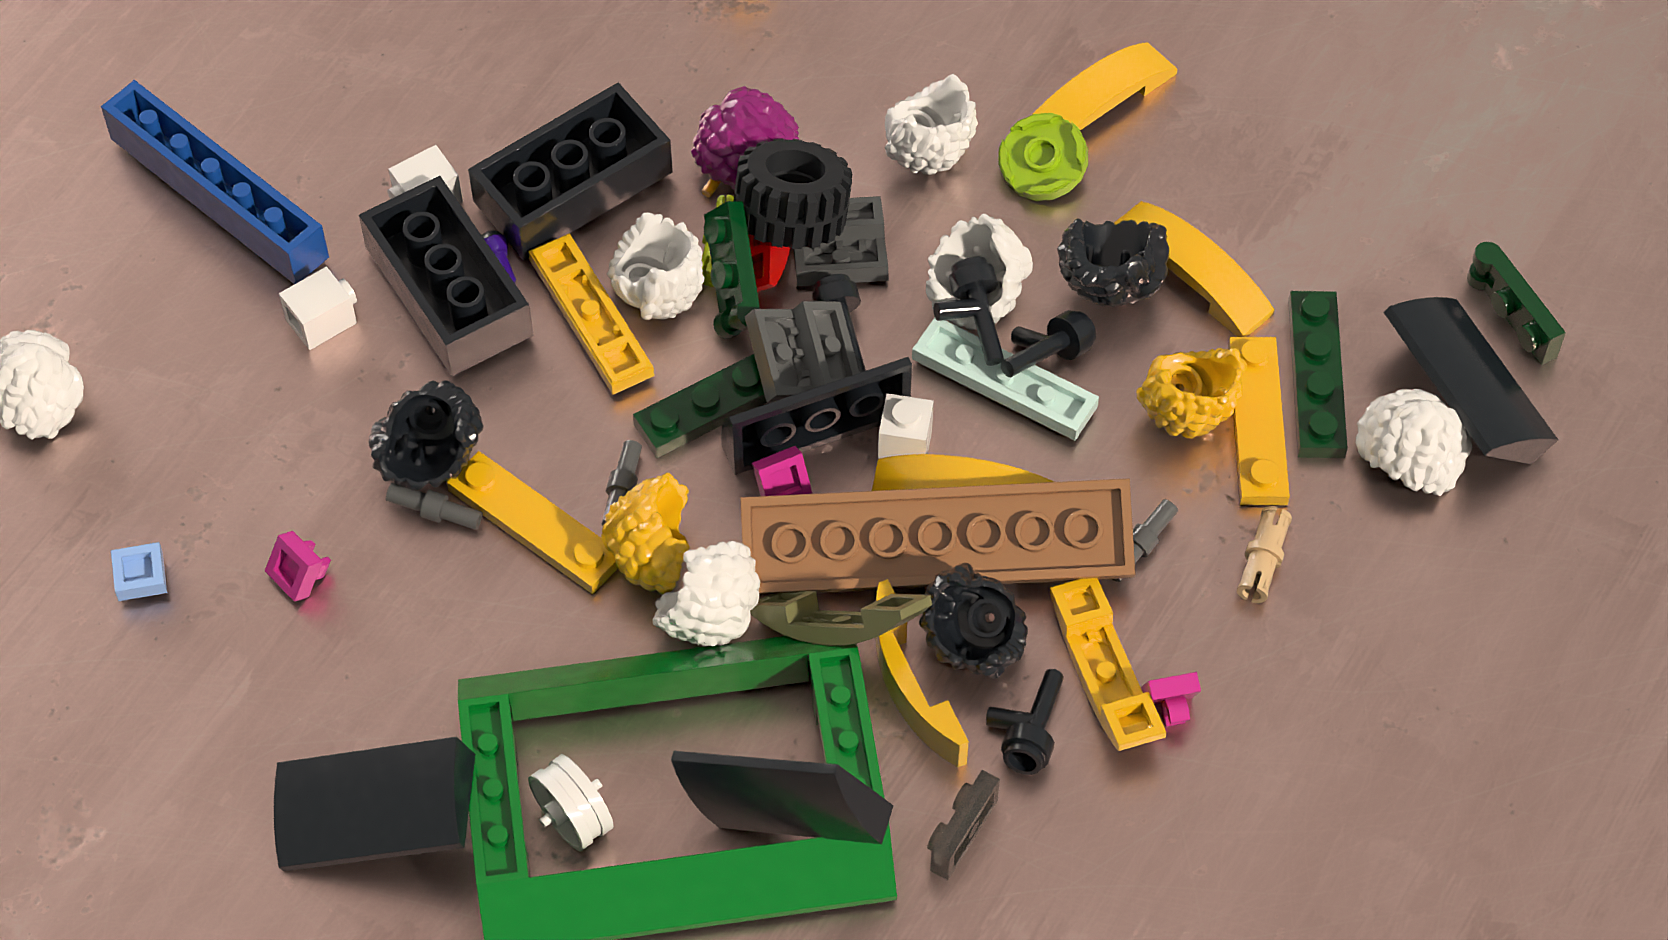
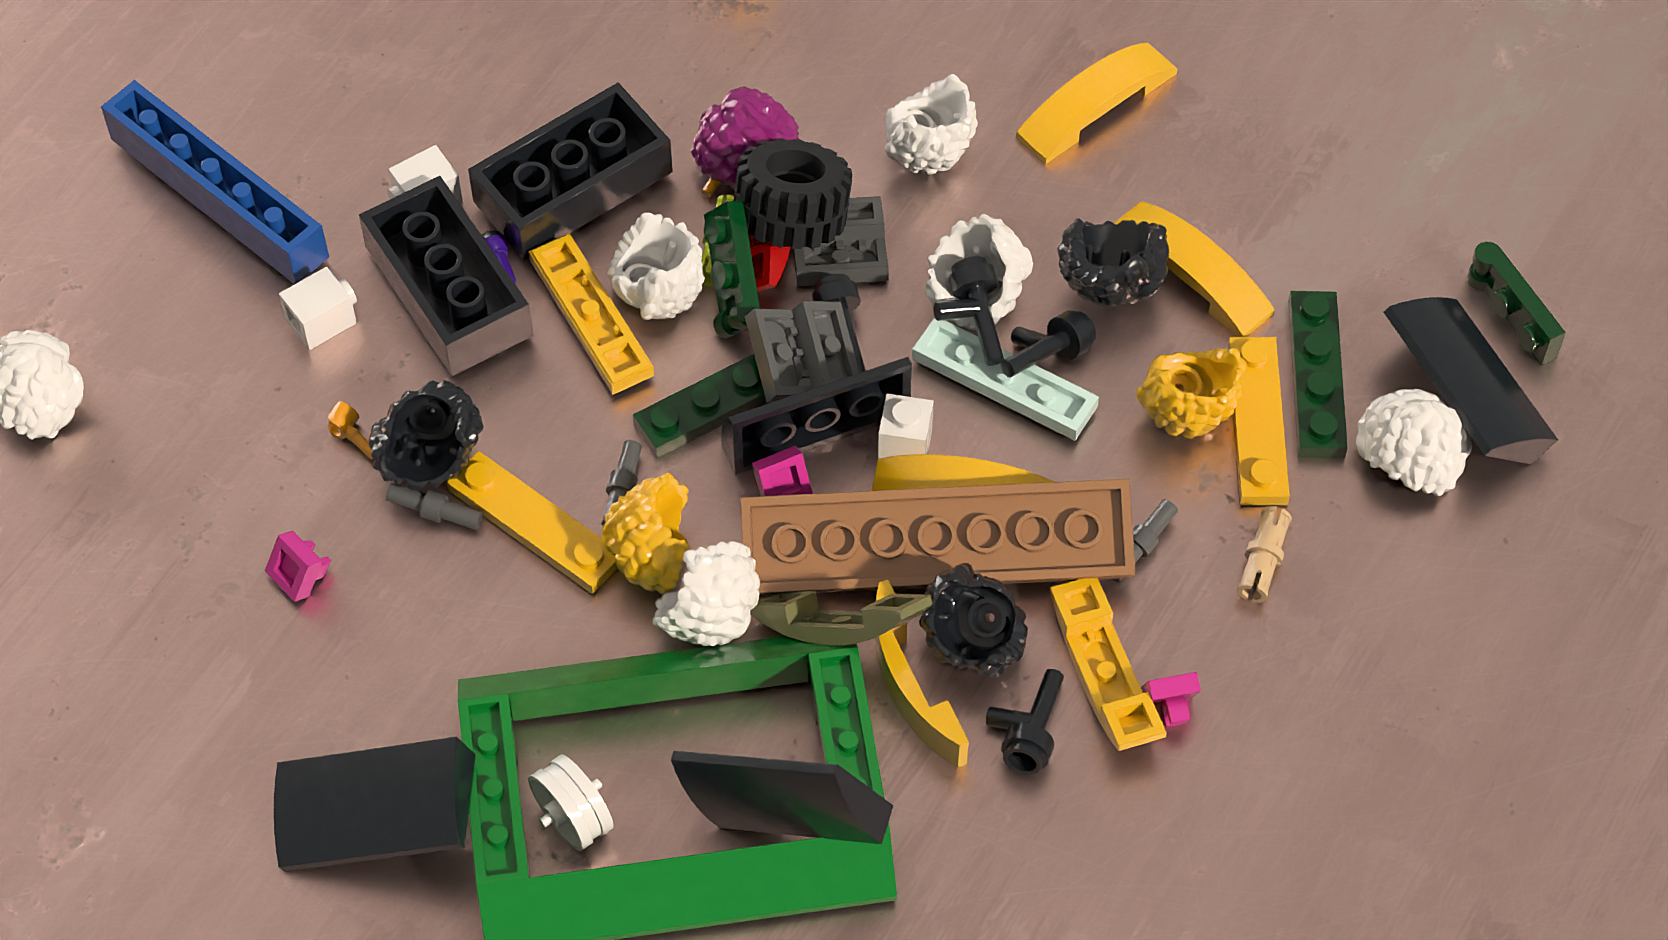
light blue plate [111,542,167,601] -> none
clear smoke plate [927,770,1000,880] -> none
lime tile [998,113,1088,201] -> none
none -> light orange hand [328,401,374,461]

